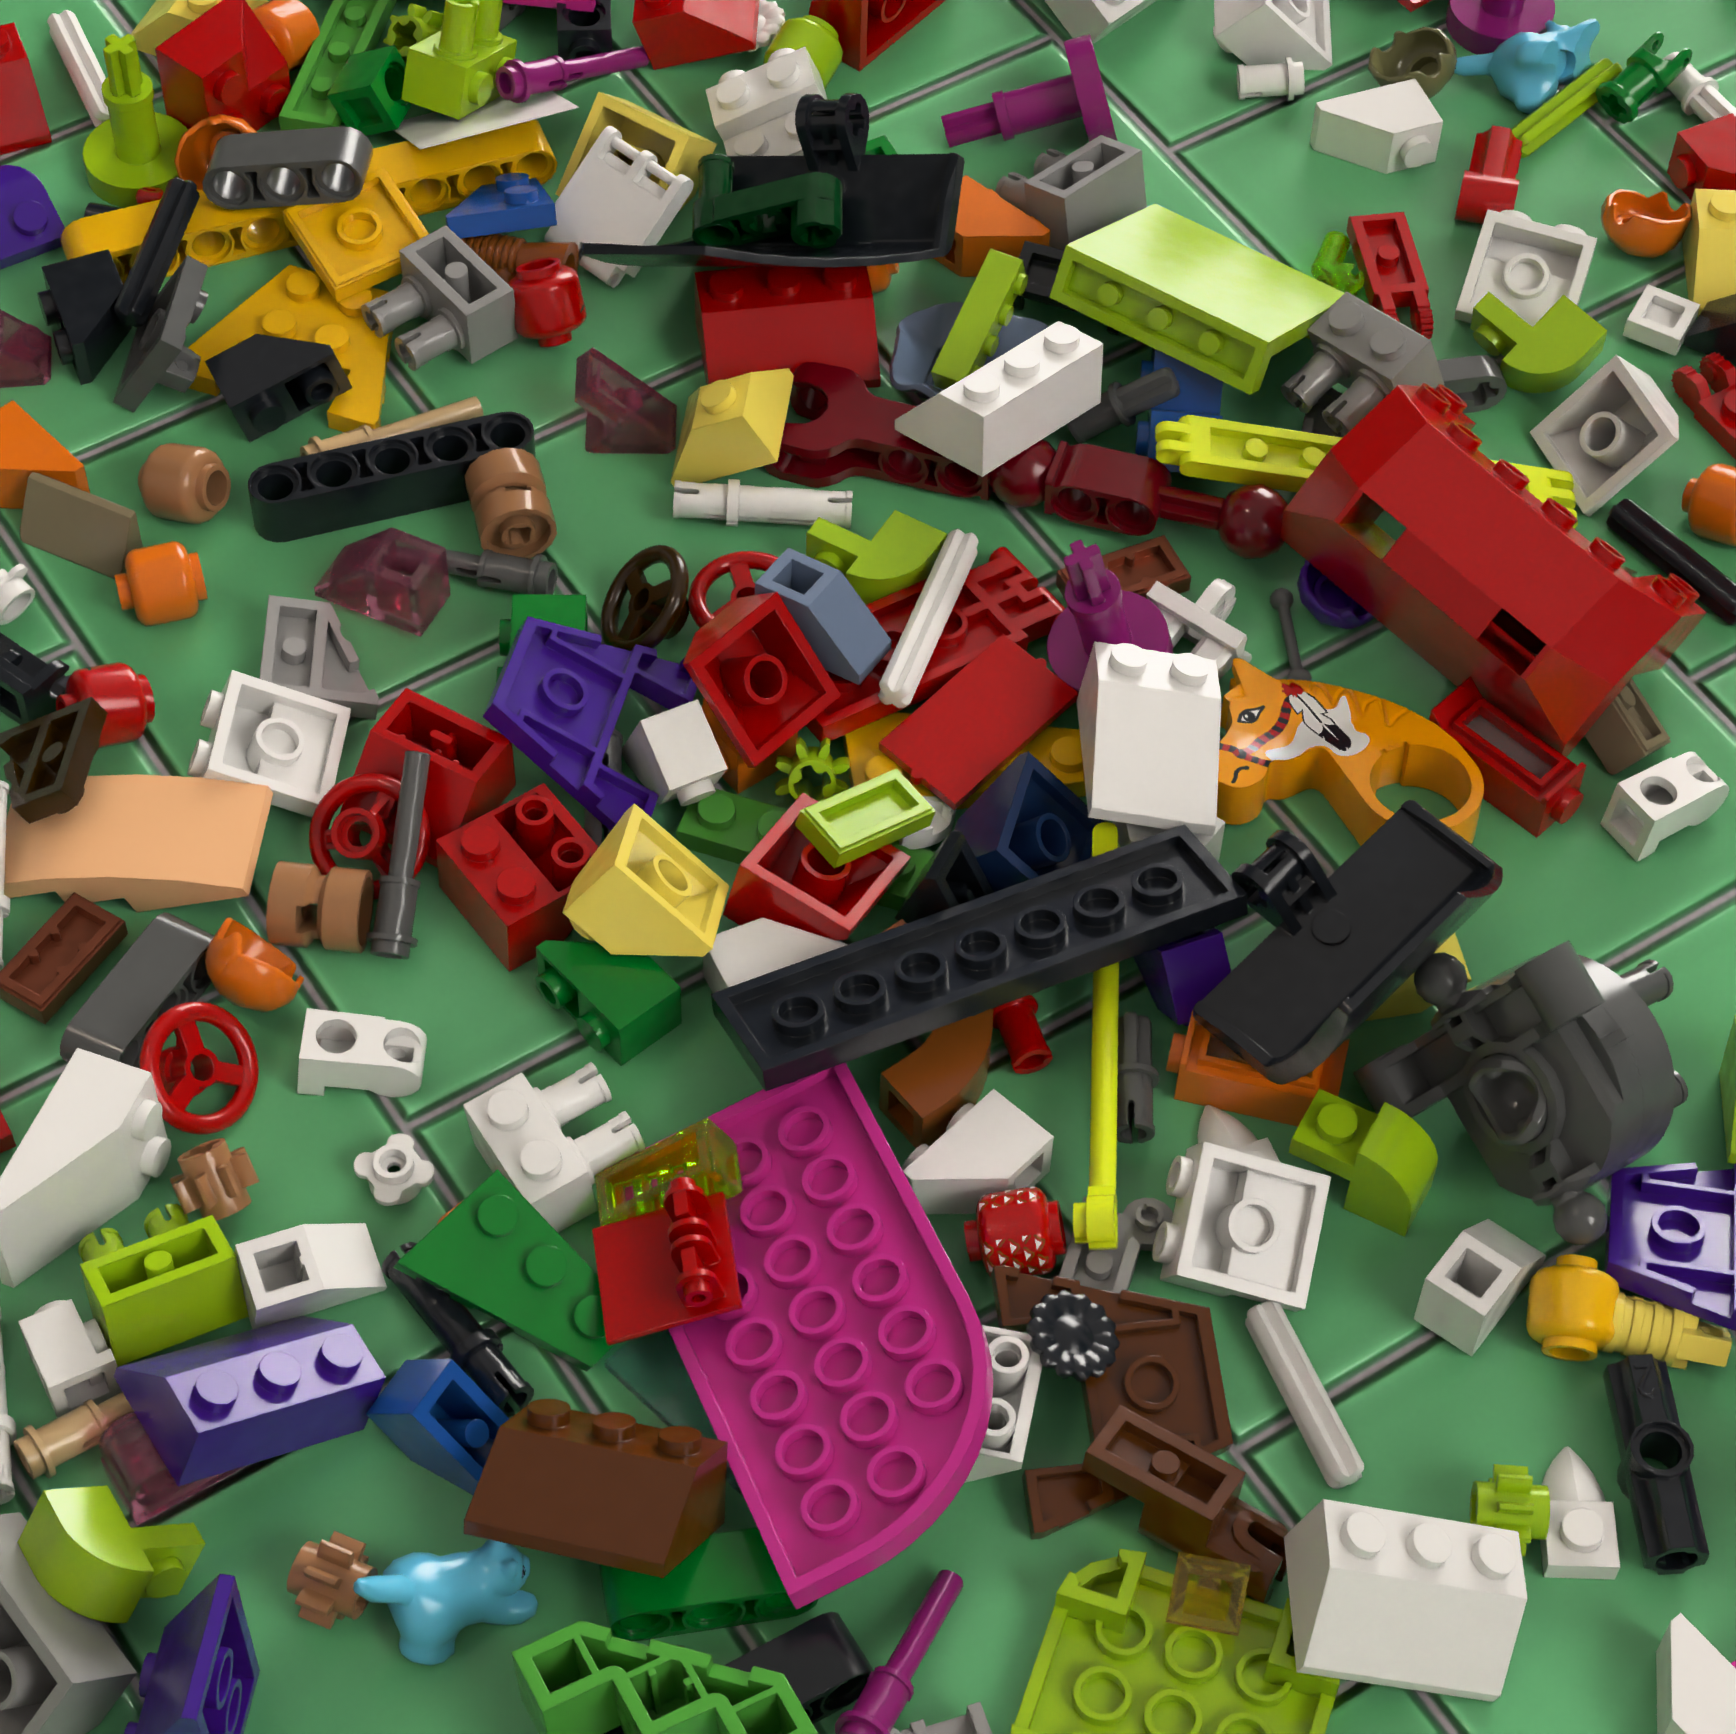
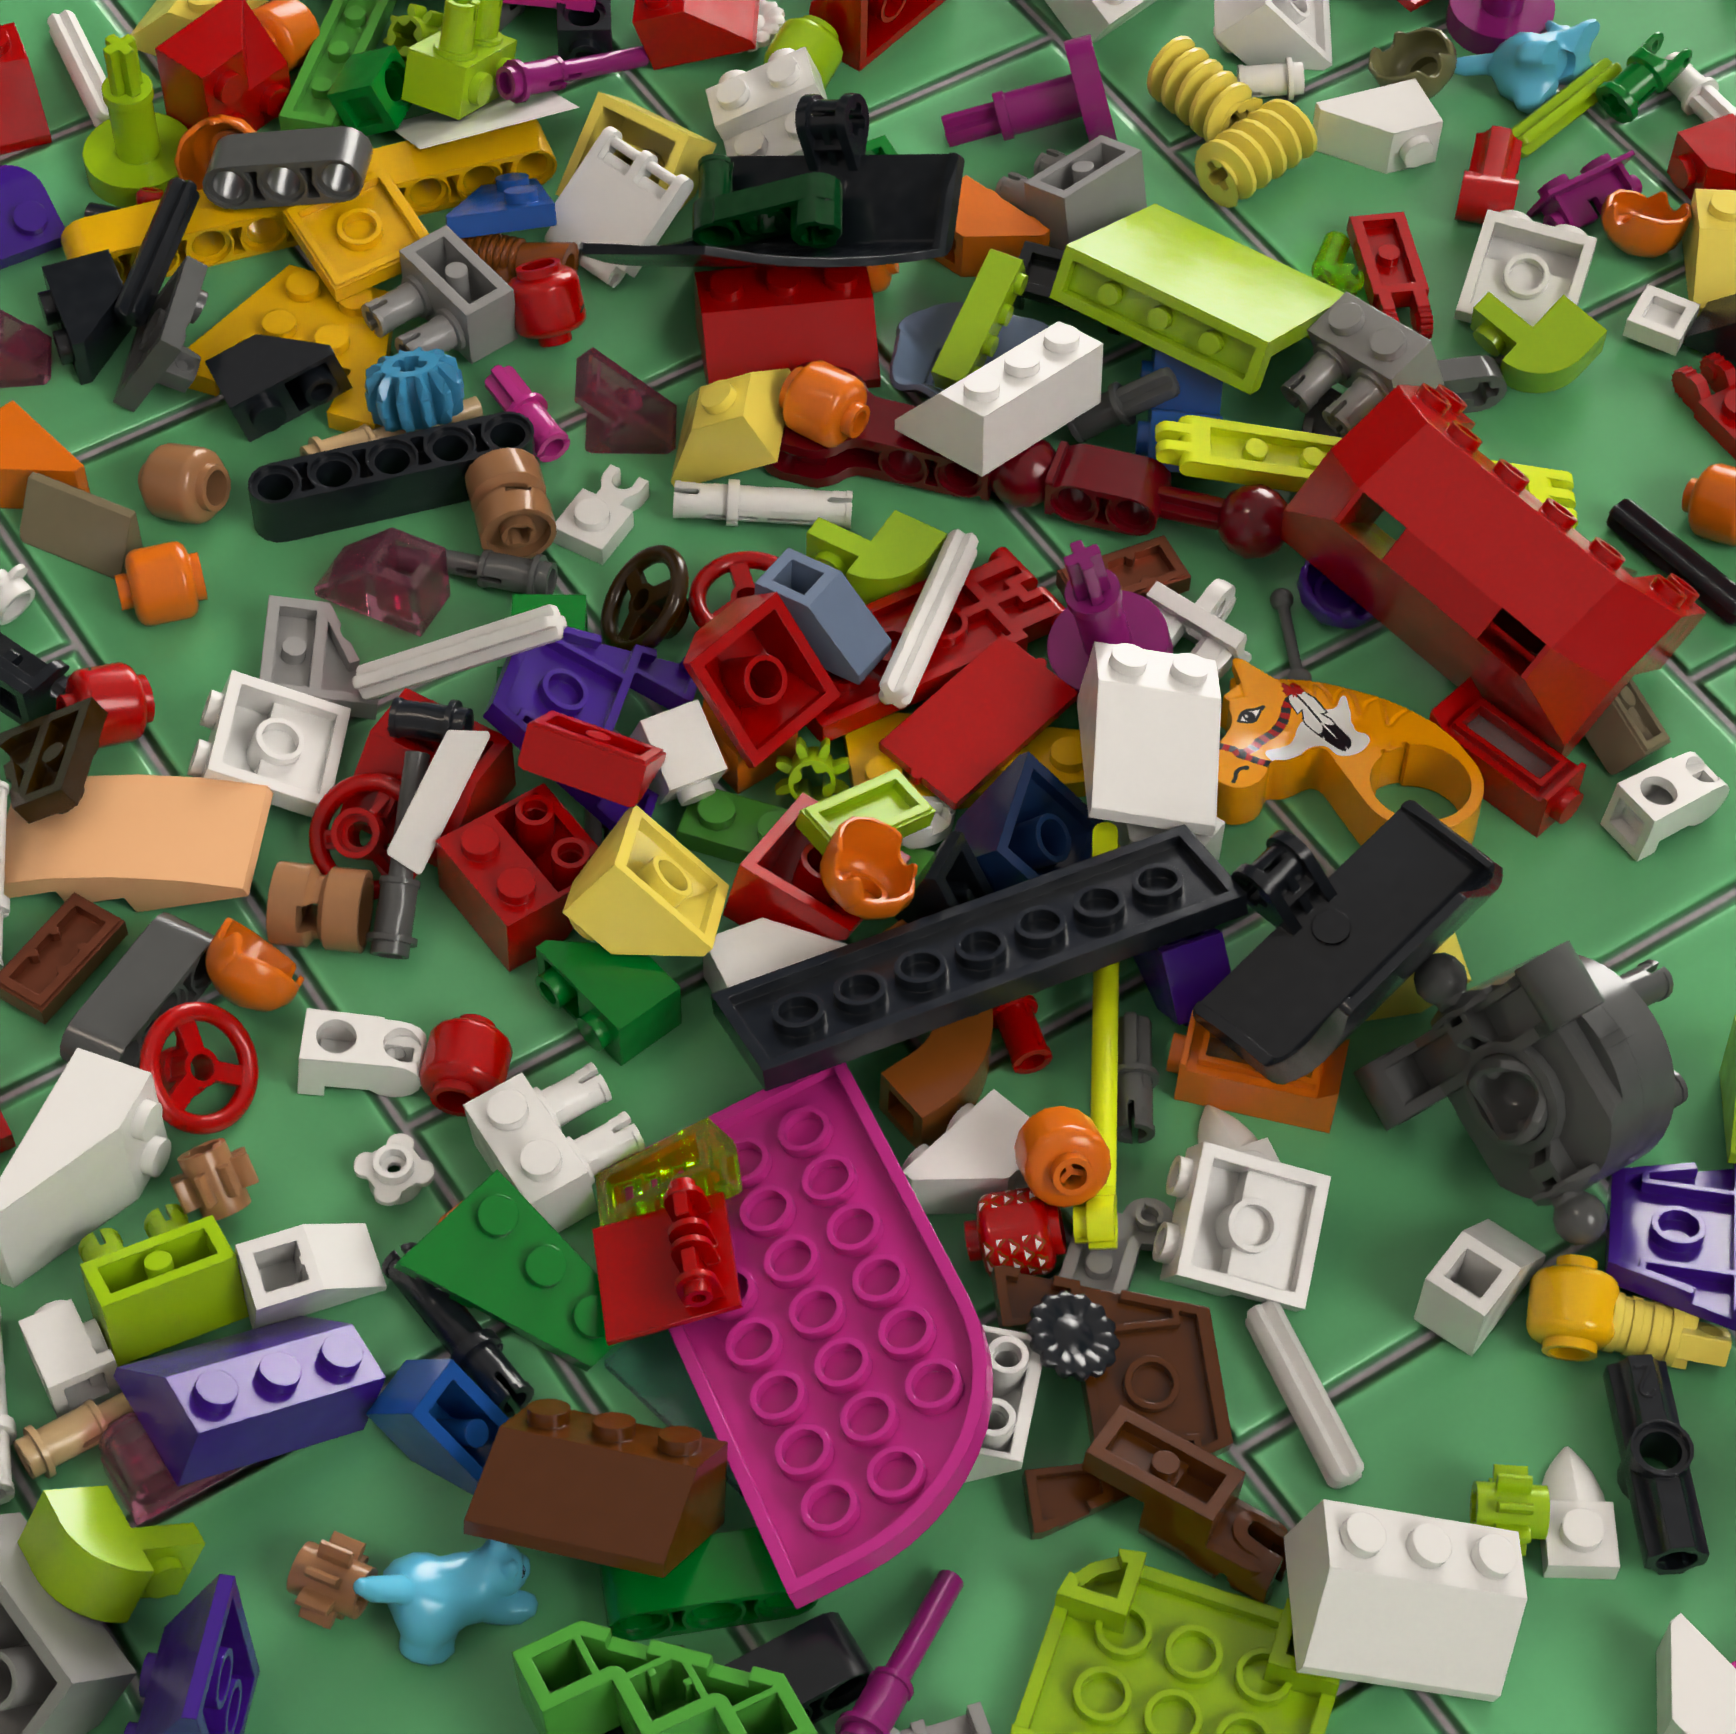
clear yellow slope [1166,1551,1251,1636] -> none
lime brick [1288,1088,1438,1237] -> none
white slope [1530,355,1679,517] -> none
none -> white axle [352,604,567,700]
none -> dark azure gear [365,347,465,433]
none -> white sticker [387,730,490,875]
none -> black pin [388,697,474,743]
none -> red head [420,1014,513,1117]
none -> dark pink axle [485,364,570,463]
none -> red slope [518,710,666,807]
none -> white plate [553,464,649,565]
none -> orange head [779,360,870,448]
none -> orange hair [820,816,918,920]
none -> orange head [1014,1106,1111,1208]
none -> light yellow piece [1147,36,1263,142]
none -> light yellow piece [1195,98,1317,208]
none -> magenta hinge [1526,150,1642,229]

